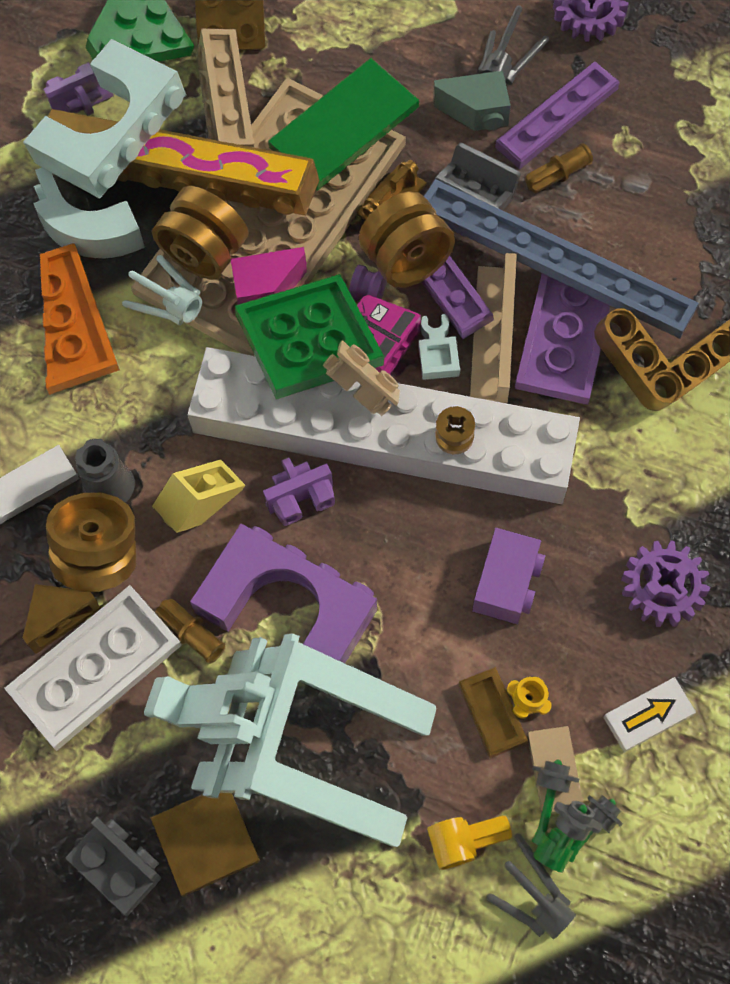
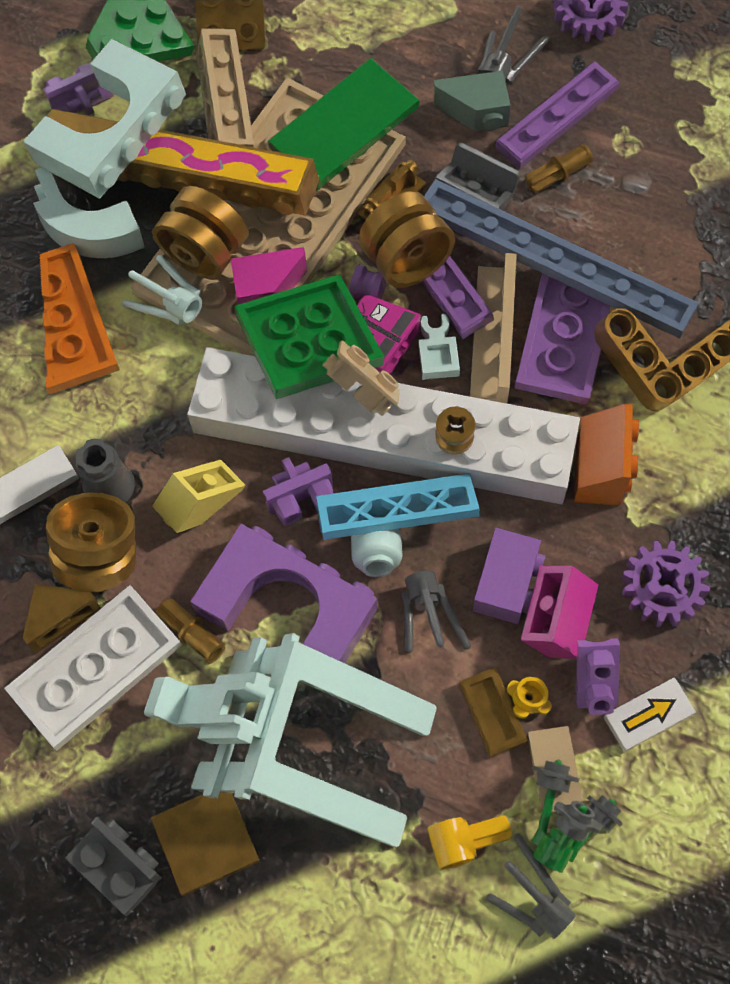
none -> medium azure fence [316,473,480,540]
none -> light aqua head [351,517,403,577]
none -> dark grey plant [401,570,471,653]
none -> dark pink brick [521,566,598,659]
none -> orange slope [574,404,639,506]
none -> medium lavender hips [576,638,620,715]

